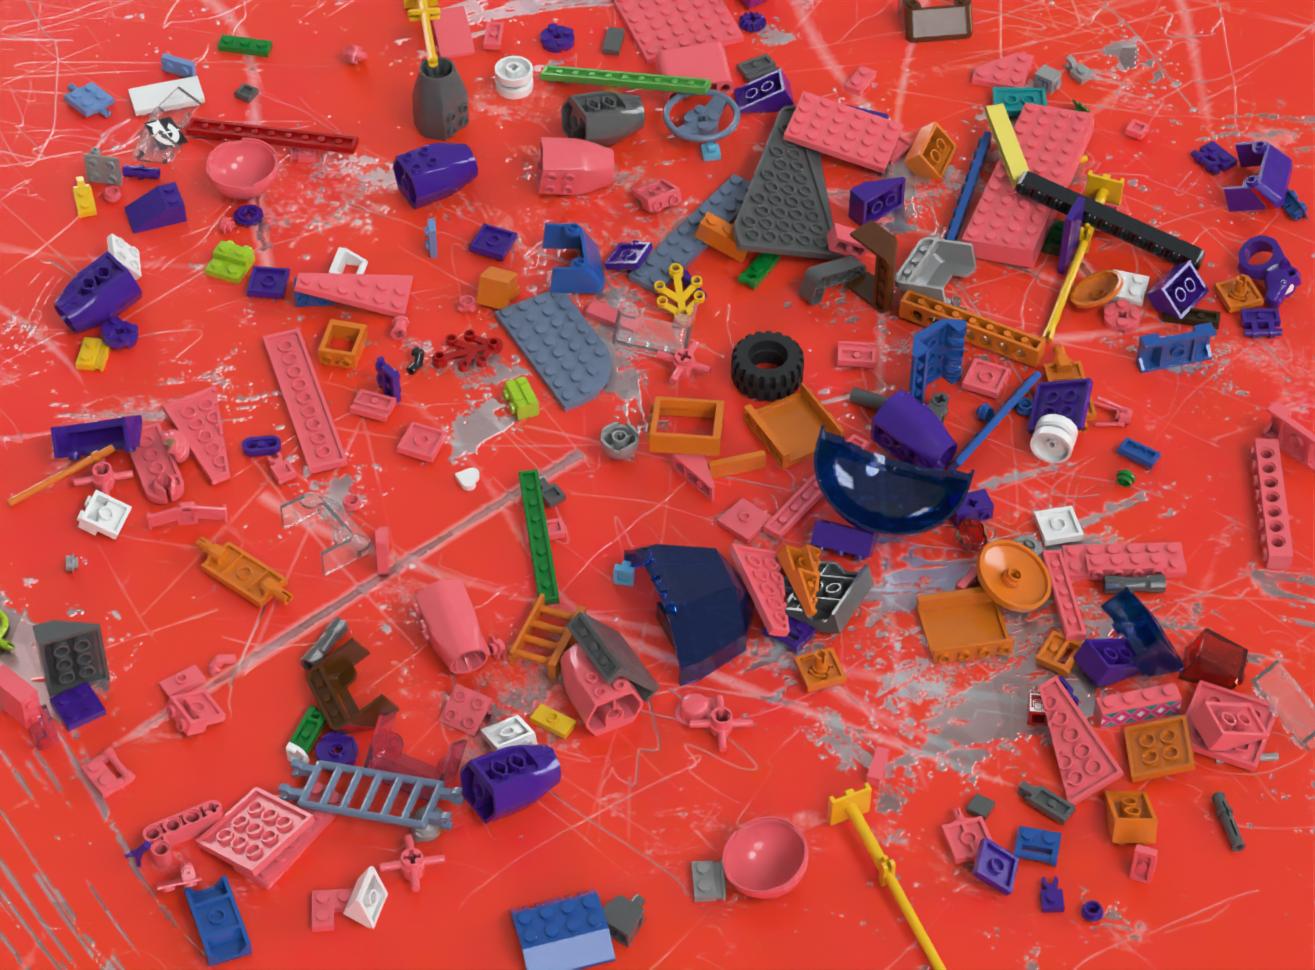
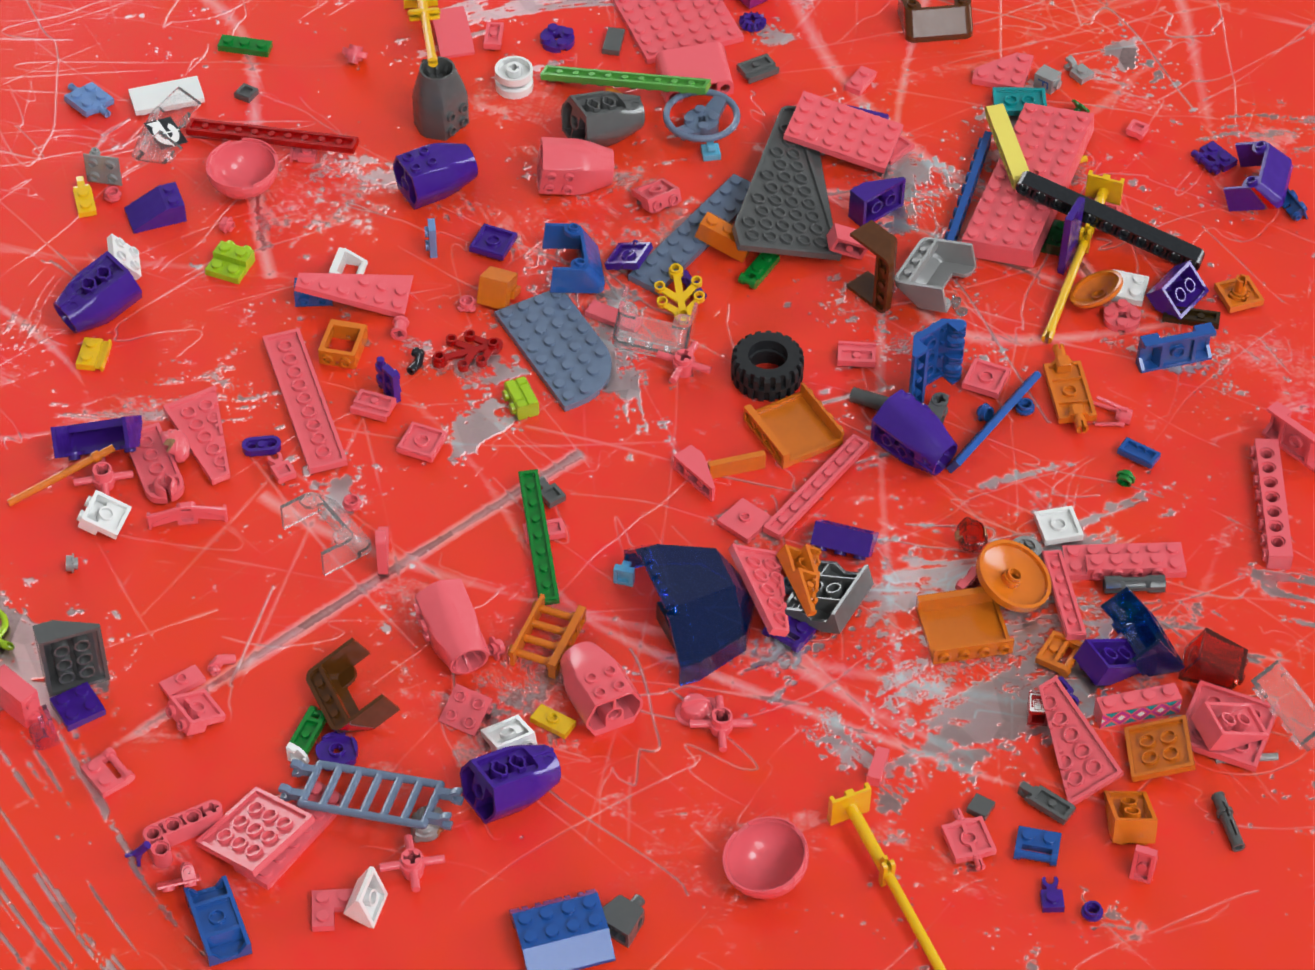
dark purple plate [100,317,139,349] -> none
dark purple pin [122,165,161,179] -> none
medium blue plate [161,53,197,78] -> none
orange plate [195,536,293,608] -> none
dark purple gear [234,205,263,227] -> none
dark purple plate [246,266,290,299] -> none
dark grey axle [300,617,349,670] -> none
clear pink windscreen [364,710,467,802] -> none
white tile [455,468,480,491] -> none
dark grey panel [566,611,660,702] -> none
light grey cylinder [600,422,639,460] -> none
orange window [646,396,725,456] -> none
light grey plate [691,860,726,902] -> none
dark purple slope [734,68,794,113] -> none
orange plate [794,647,847,692] -> none
dark grey beam [799,255,867,306] -> none
clear blue windscreen [814,425,975,537] -> none
orange brick [899,289,1046,368] -> none
orange slope [904,121,958,181] -> none
dark purple brick [947,489,994,528] -> none
dark purple plate [972,837,1020,896] -> none
dark purple plate [1027,378,1093,434] -> none
white wheel [1030,414,1078,463] -> none
dark purple animal [1237,235,1302,308] -> none
dark purple plate [1240,308,1283,338] -> none

